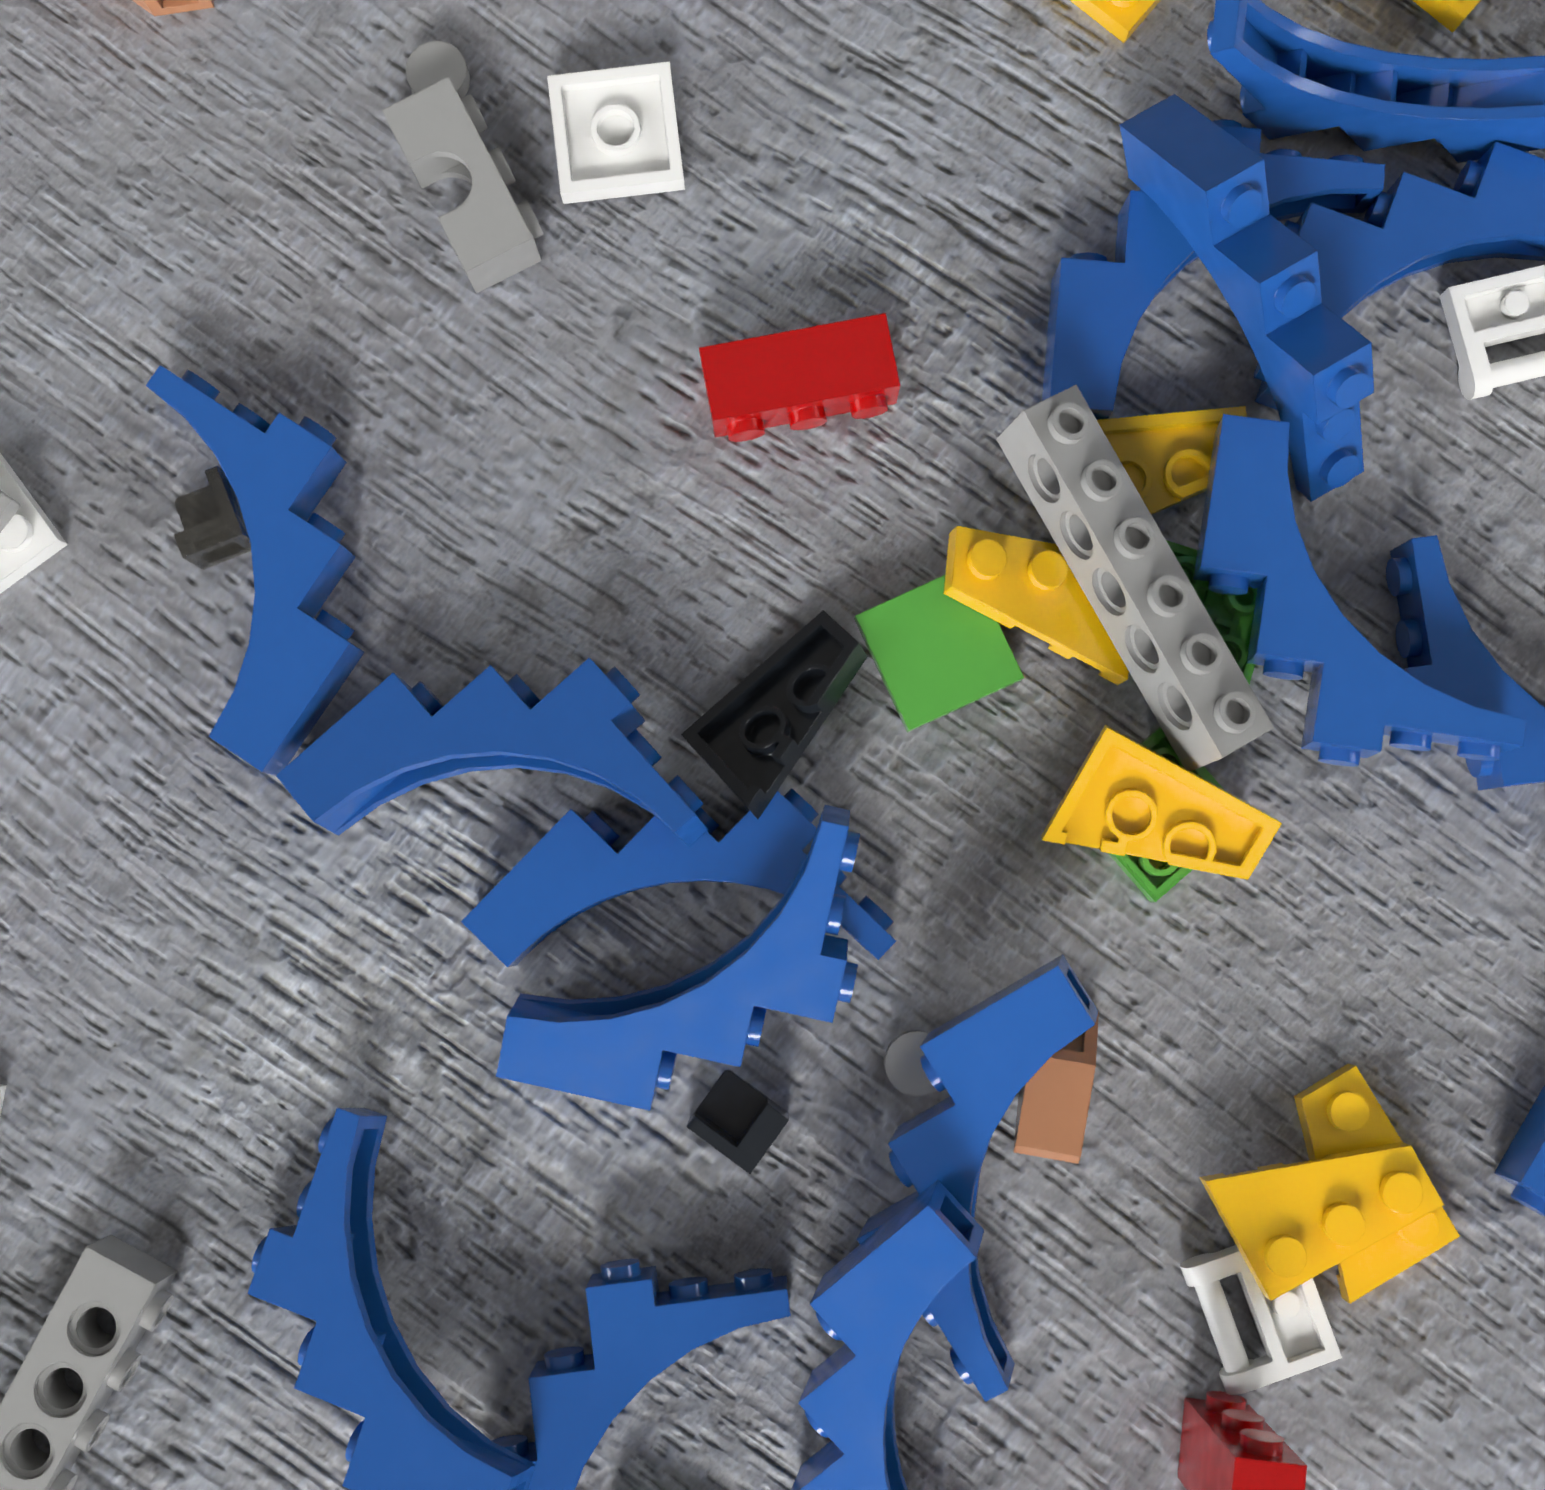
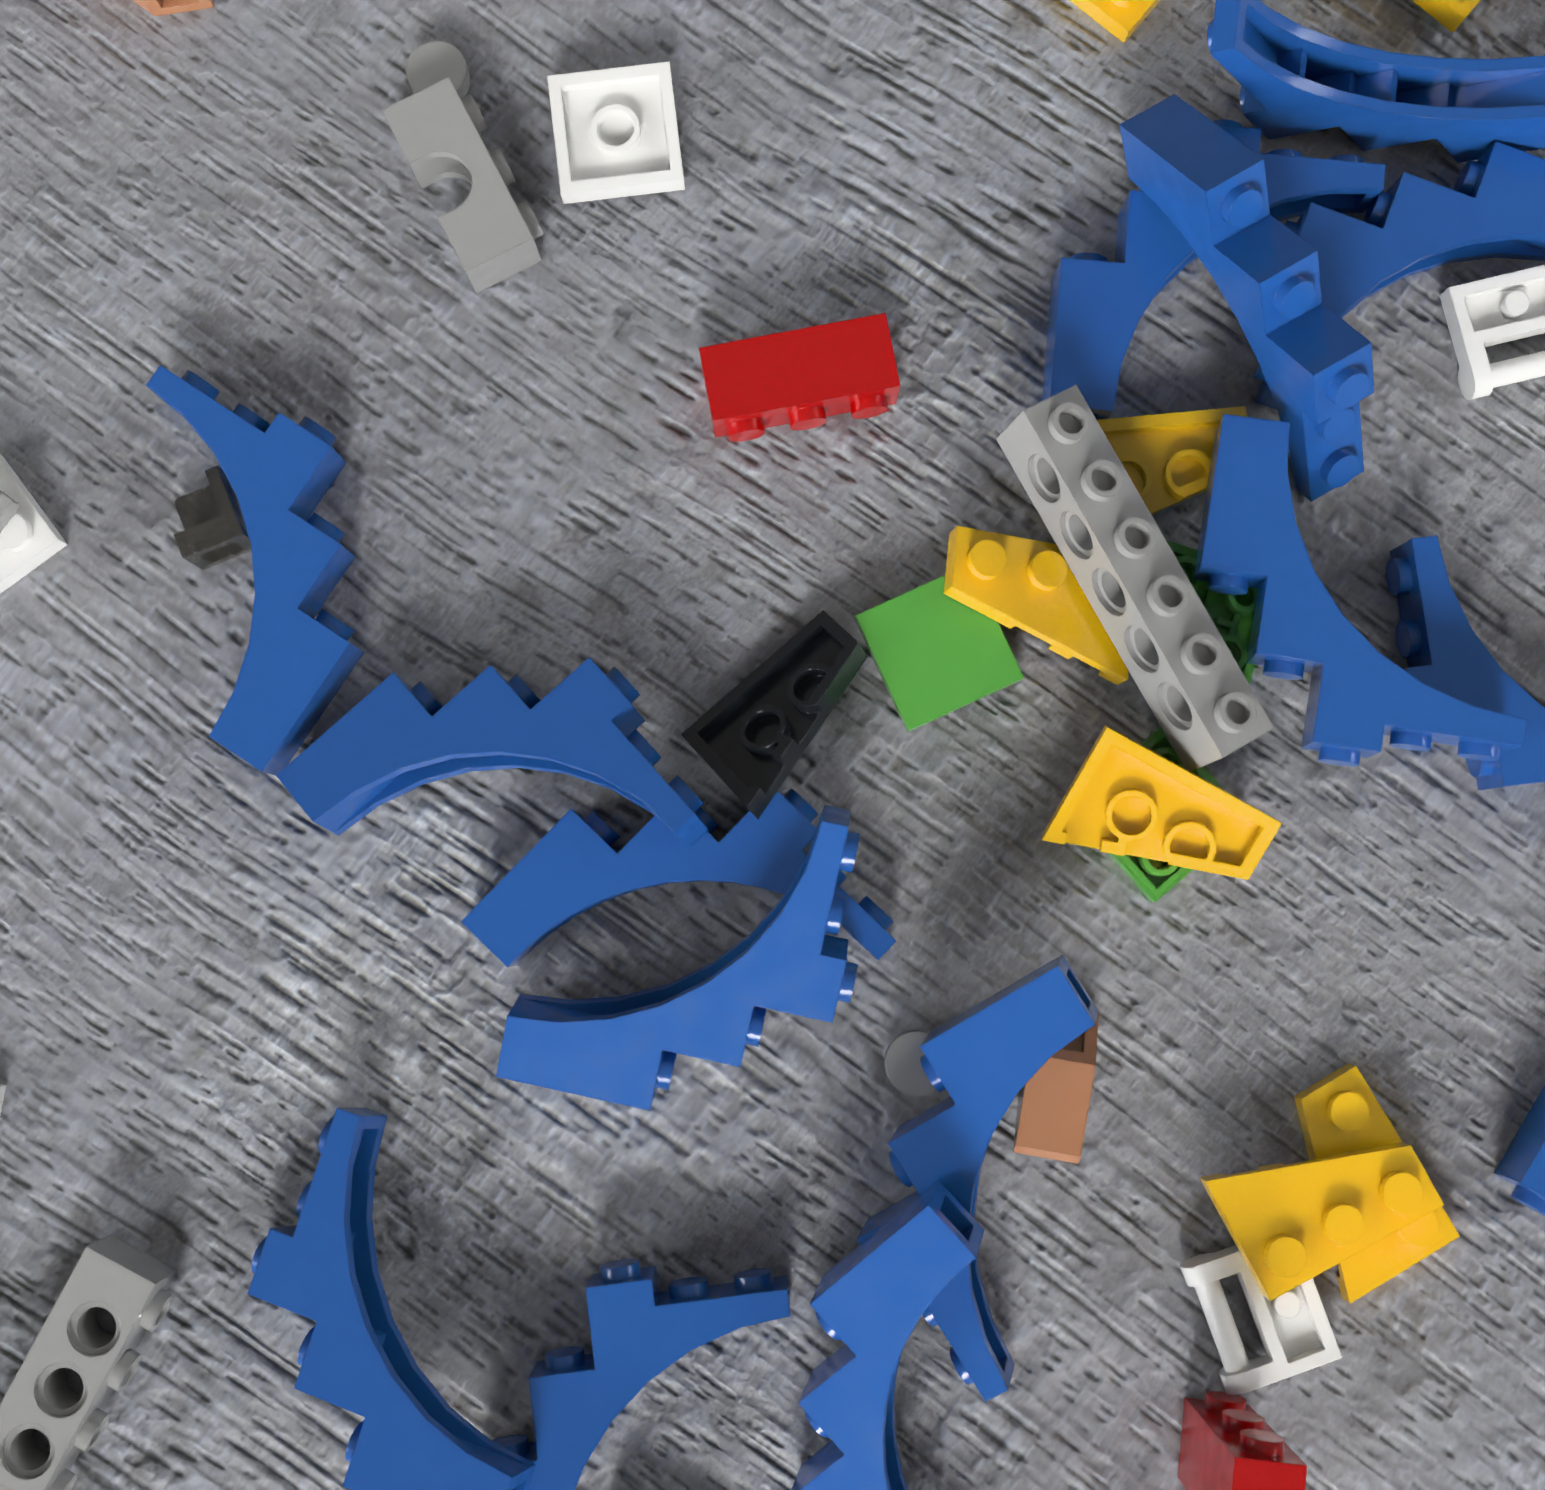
black panel [687,1069,789,1174] -> none

